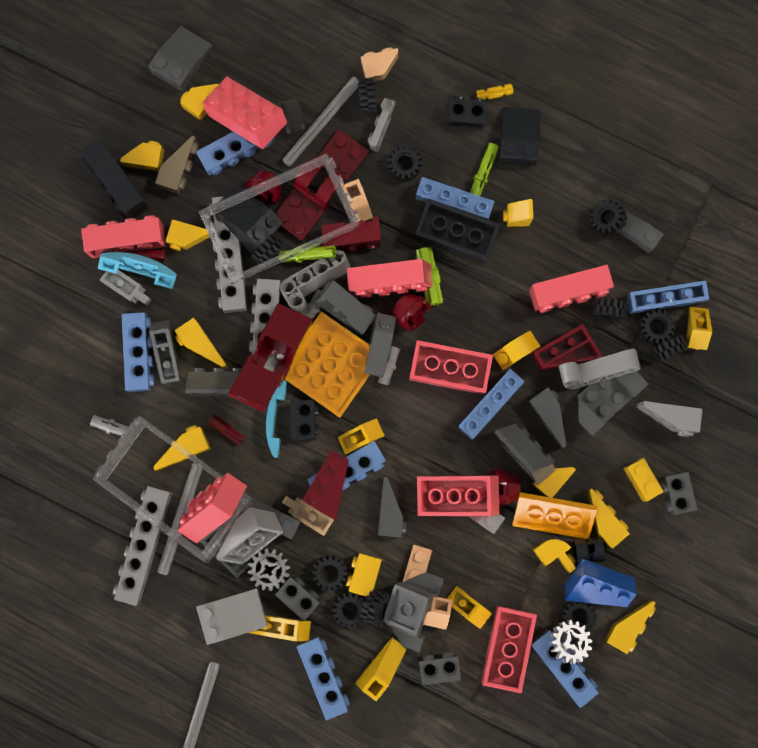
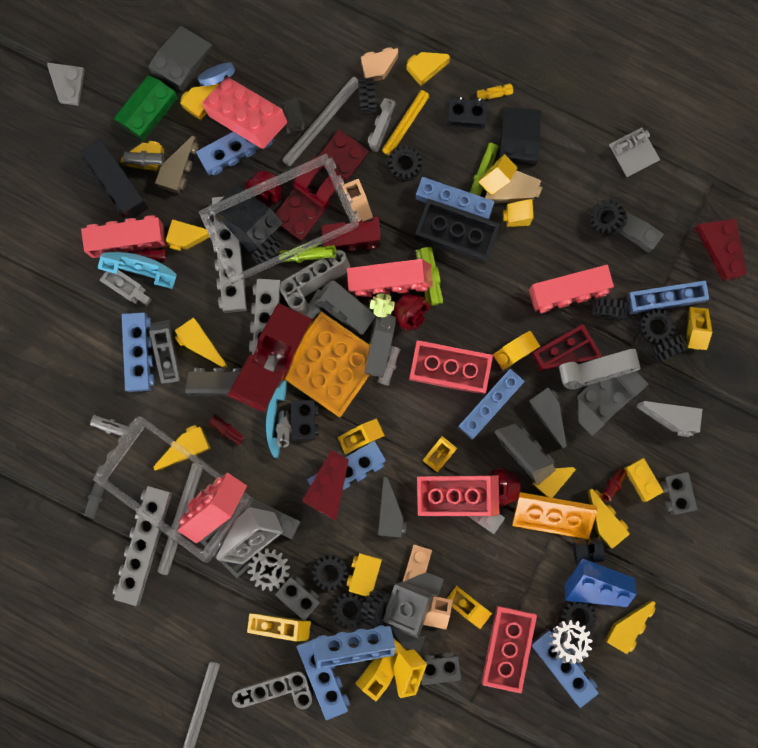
light grey slope [196,588,268,645] -> none
tan hinge [282,496,334,536] -> none
yellow brick [532,539,576,573] -> none
none -> light grey wing [47,63,85,106]
none -> dark grey pin [83,478,107,519]
none -> green slope [114,75,178,142]
none -> dark grey pin [124,151,164,166]
none -> medium blue tile [198,62,235,86]
none -> light grey beam [232,670,313,709]
none -> light grey pin [276,411,291,447]
none -> medium blue brick [312,625,396,669]
none -> yellowish green gear [370,293,395,317]
none -> yellow axle [382,90,429,156]
none -> yellow slope [393,649,427,698]
none -> yellow slope [406,52,450,86]
none -> yellow slope [422,436,457,472]
none -> yellow slope [478,154,517,195]
none -> tan slope [485,170,542,203]
none -> dark red axle [600,468,627,502]
none -> light grey hinge [609,127,660,177]
none -> dark red wedge [694,218,747,281]

